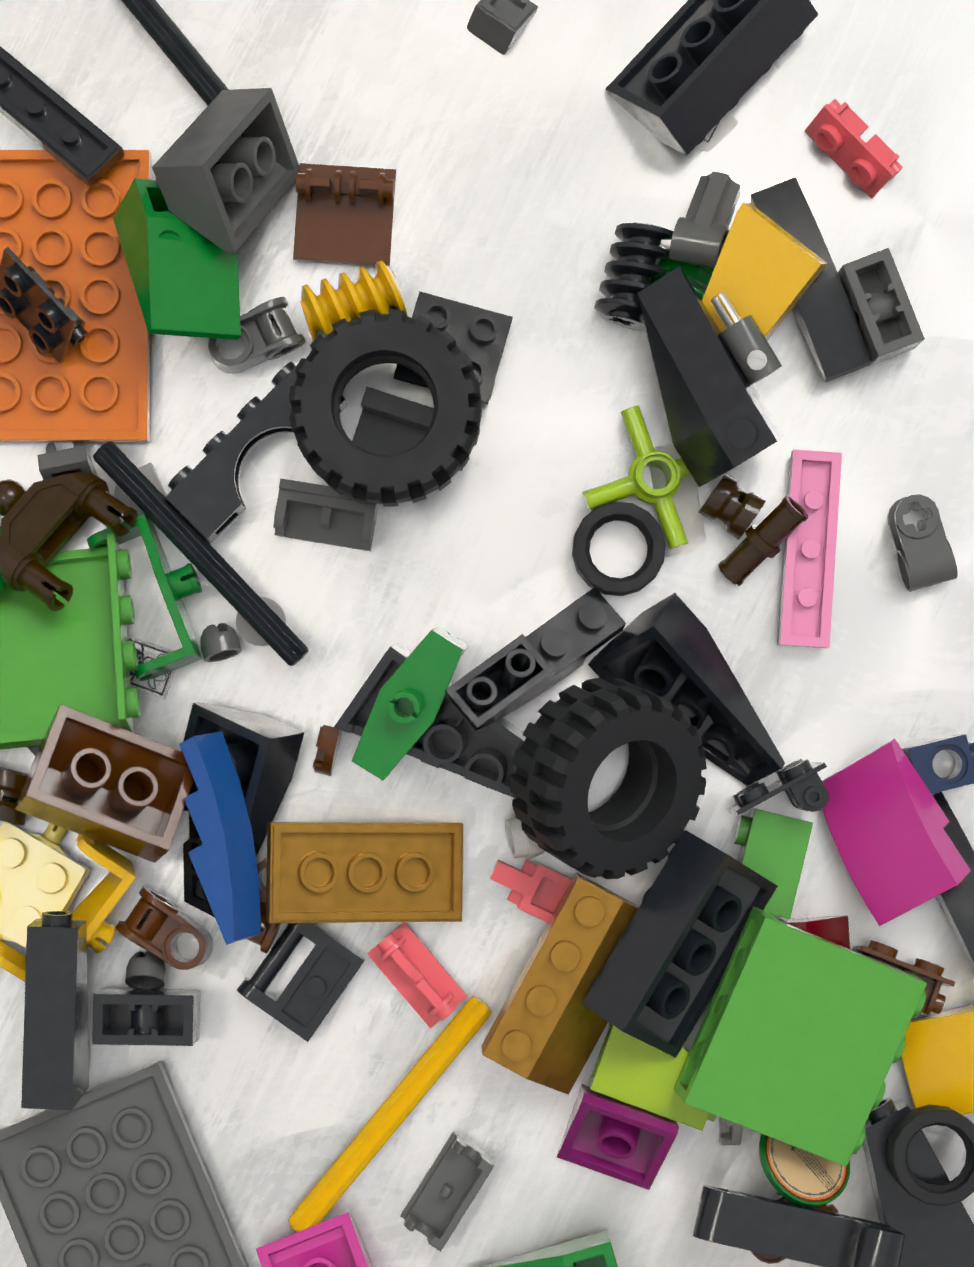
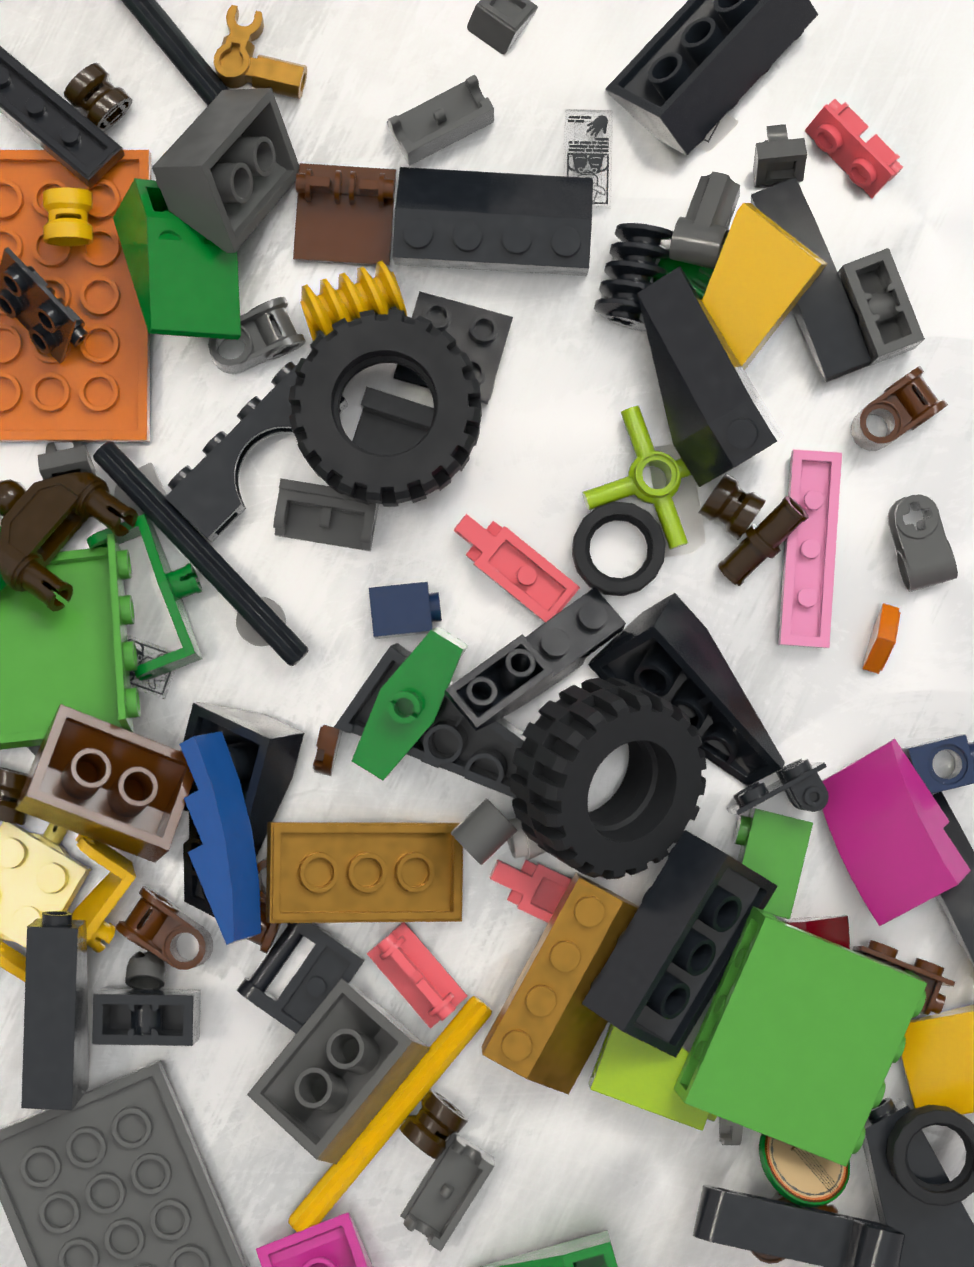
dark grey hinge [200,623,242,662] -> none
magenta slope [557,1084,679,1190] -> none
dark grey piece [711,292,782,386] -> none
none -> yellow wheel [43,187,93,247]
none -> dark brown wheel [64,62,132,131]
none -> pearl gold bar [213,5,307,99]
none -> dark grey slope [247,979,430,1164]
none -> dark blue brick [369,582,442,639]
none -> dark grey hinge [387,74,494,166]
none -> black slope [392,167,593,276]
none -> dark brown wheel [399,1089,468,1160]
none -> dark grey piece [451,798,518,865]
none -> coral hinge [454,514,580,623]
none -> clear tile [563,109,613,209]
none -> dark grey tile [753,124,807,186]
none -> reddish brown piece [851,366,948,451]
none -> orange tile [862,603,901,674]

